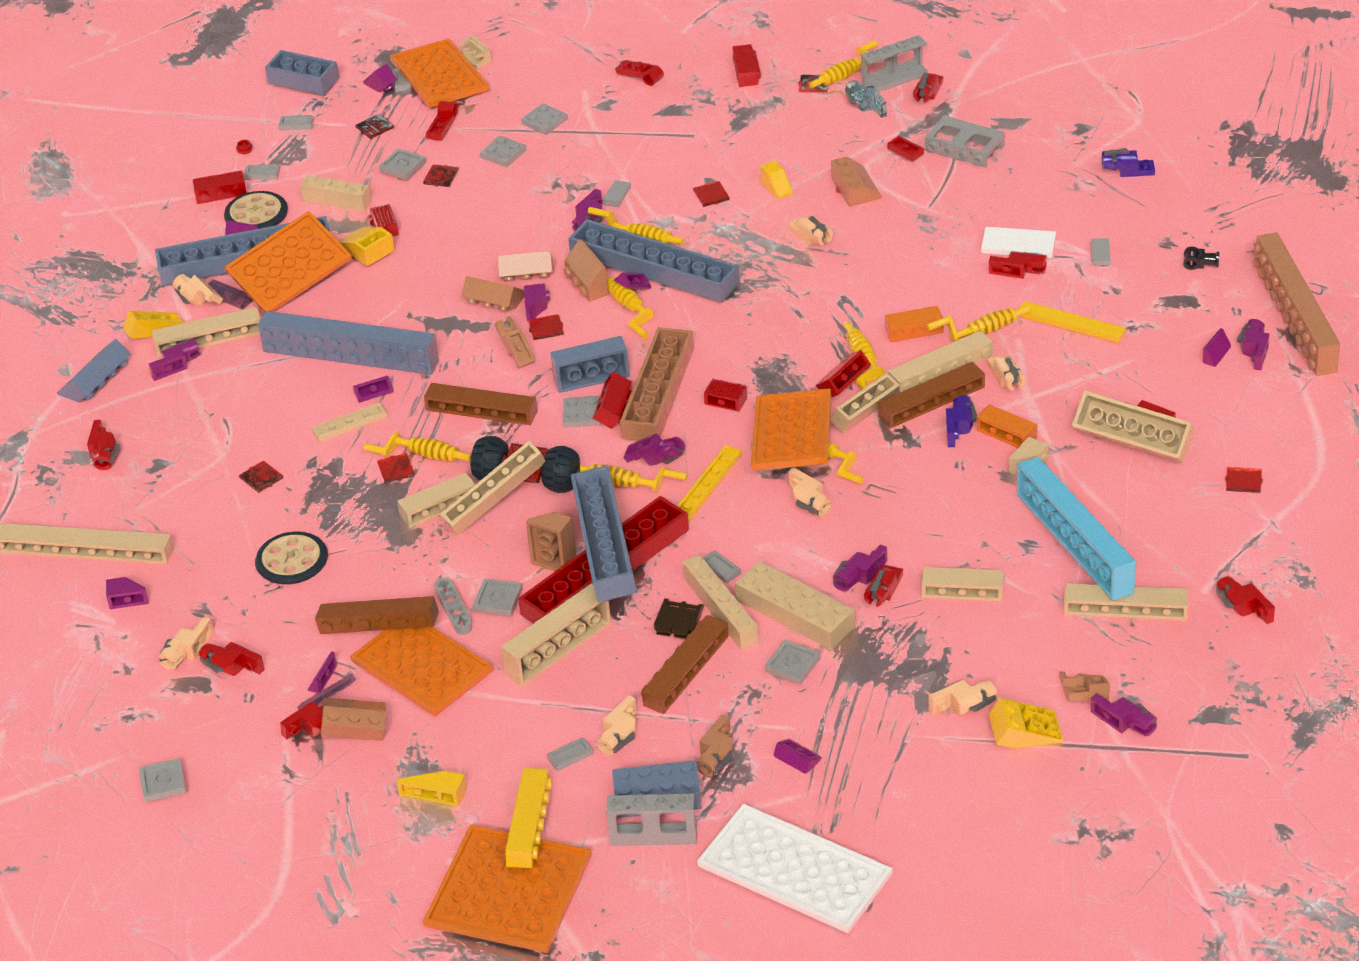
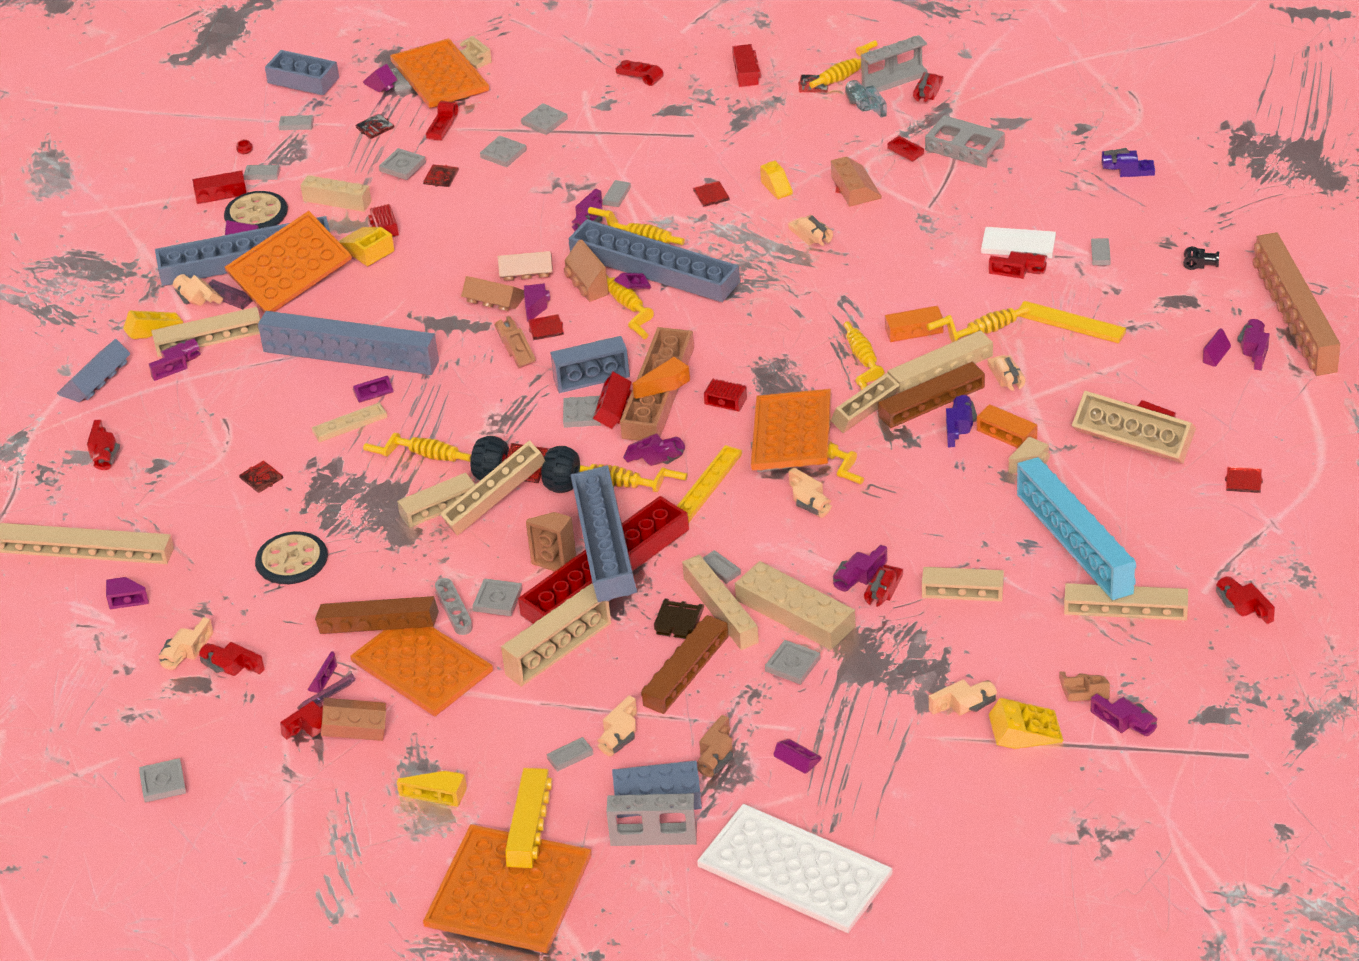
clear red piece [377,453,415,483] -> none
dark orange brick [424,383,538,426] -> none
red brick [815,350,871,397] -> none
none -> orange slope [632,357,690,399]

